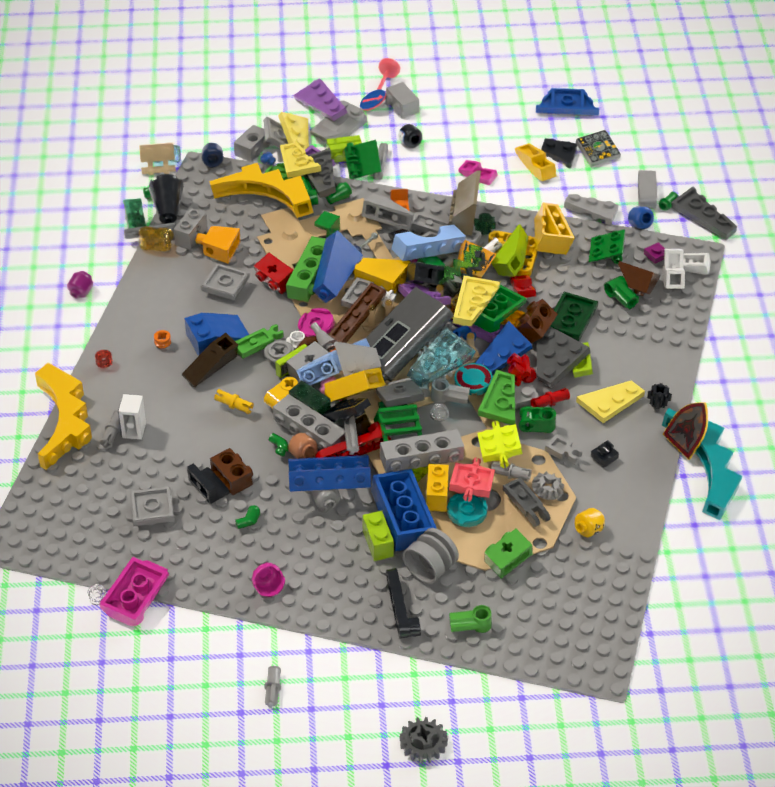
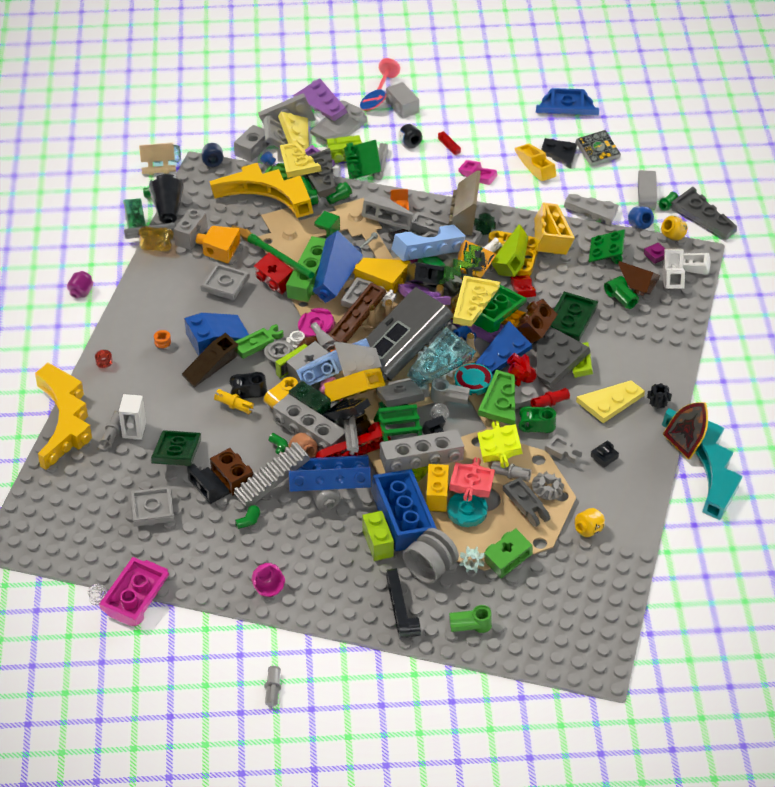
dark grey gear [399,716,448,763] -> none
none -> dark green tile [151,430,201,466]
none -> black piece [229,372,267,399]
none -> green piece [232,225,315,279]
none -> light grey gear [234,442,310,510]
none -> light grey wing [258,93,316,125]
none -> black tile [422,415,446,435]
none -> red axle [437,131,462,155]
none -> light aqua gear [459,546,485,572]
none -> yellow head [661,215,688,241]

